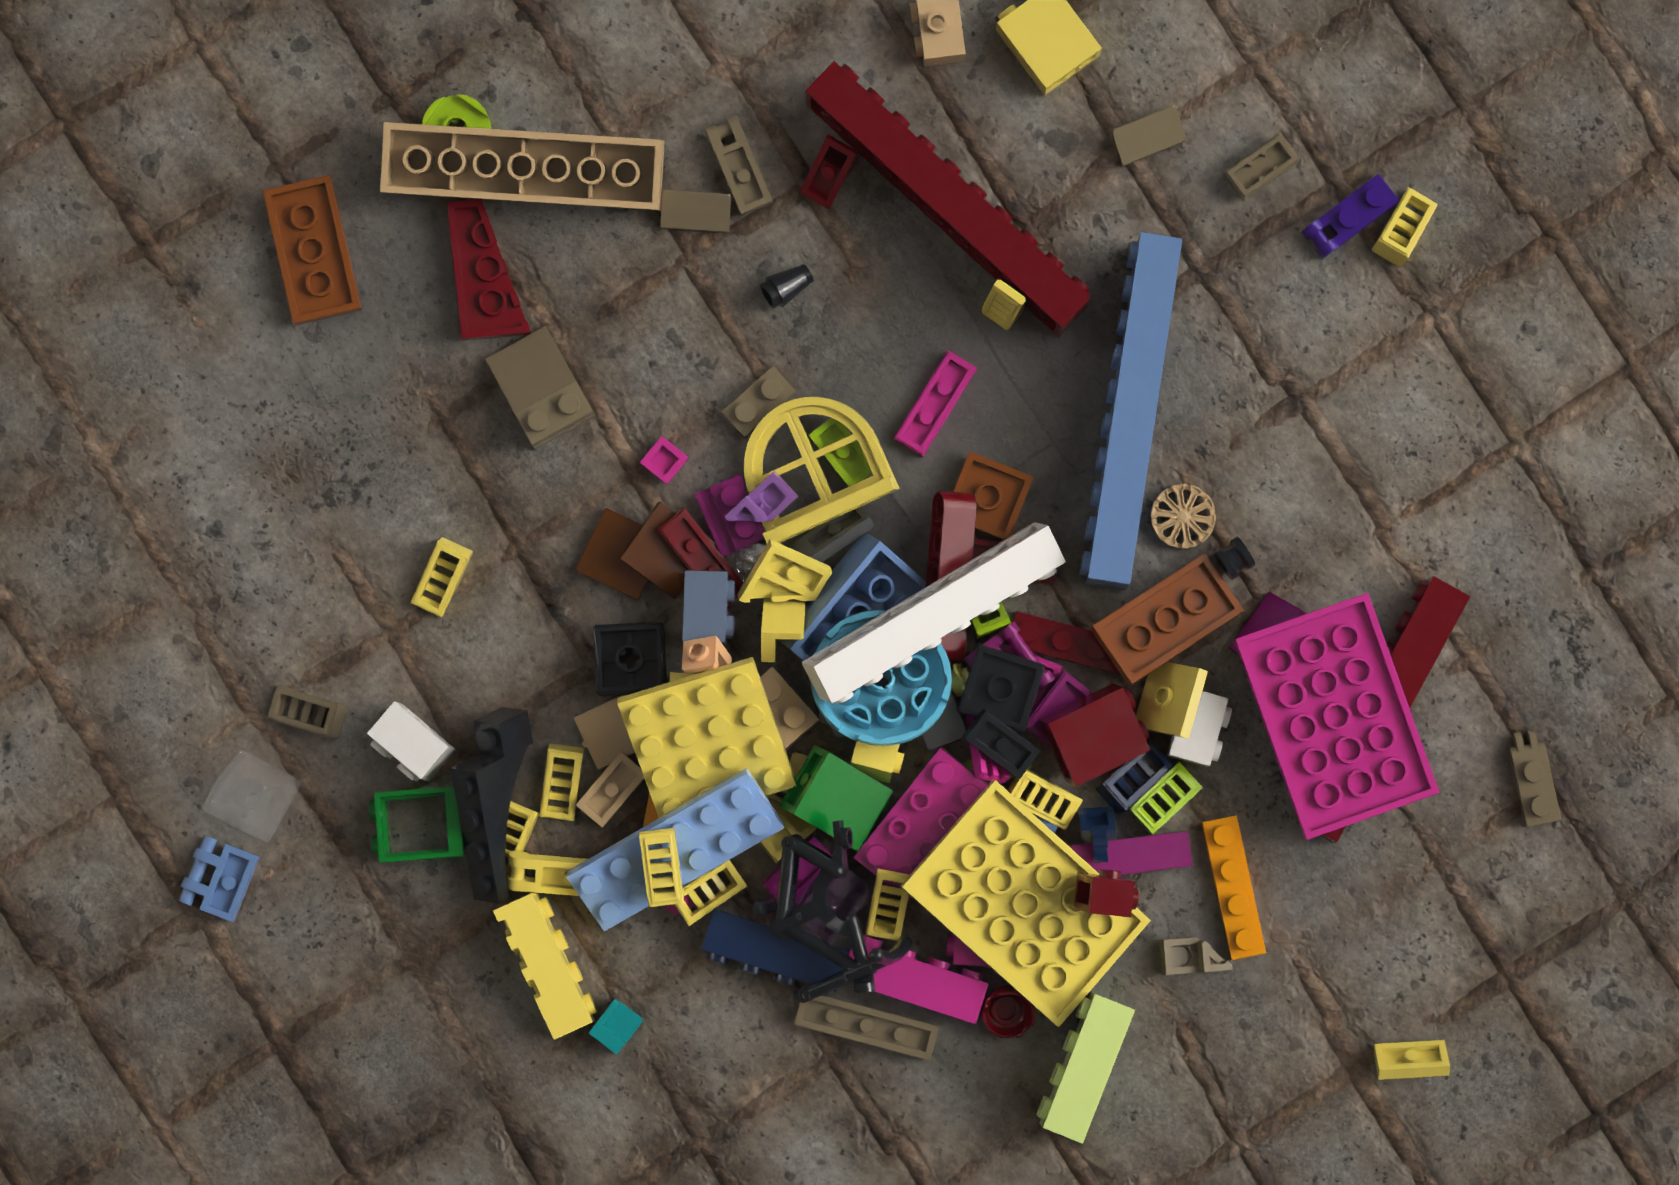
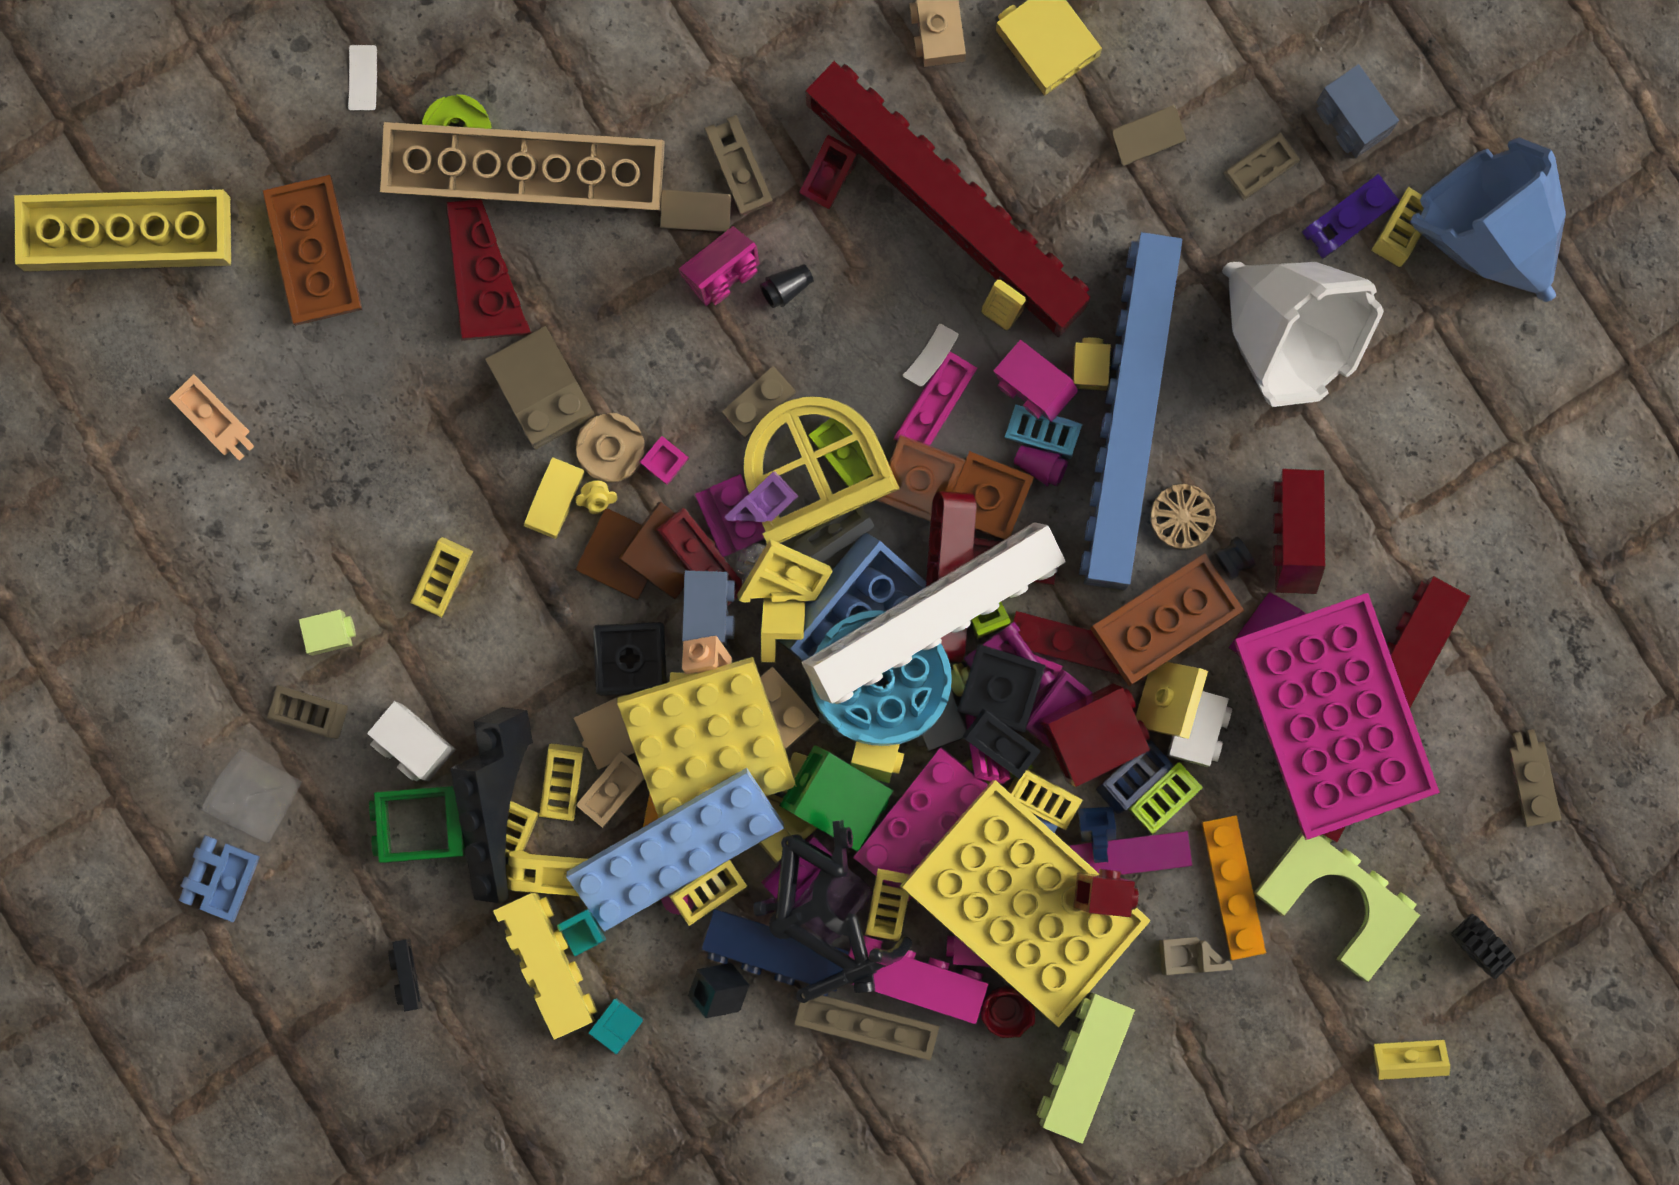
light yellow slope [639,828,684,907] -> none
none -> light yellow brick [14,189,231,271]
none -> light nougat hinge [169,374,254,461]
none -> yellowish green brick [299,610,356,656]
none -> white sticker [348,45,377,110]
none -> black plate [388,939,422,1012]
none -> light yellow slope [524,457,584,539]
none -> teal panel [557,909,606,956]
none -> light yellow plate [575,481,617,514]
none -> tan tile [576,413,645,483]
none -> dark pink slope [679,226,760,306]
none -> black panel [688,963,750,1018]
none -> dark orange plate [877,434,965,522]
none -> white sticker [903,324,959,386]
none -> dark pink brick [994,340,1078,422]
none -> medium azure slope [1005,404,1082,459]
none -> magenta cone [1014,445,1068,487]
none -> light yellow brick [1072,337,1111,391]
none -> white piece [1222,262,1384,407]
none -> yellowish green arch [1254,832,1420,982]
none -> dark red wedge [1272,469,1325,594]
none -> sand blue brick [1316,64,1399,158]
none -> medium blue piece [1410,137,1566,302]
none -> black tyre [1451,914,1516,979]

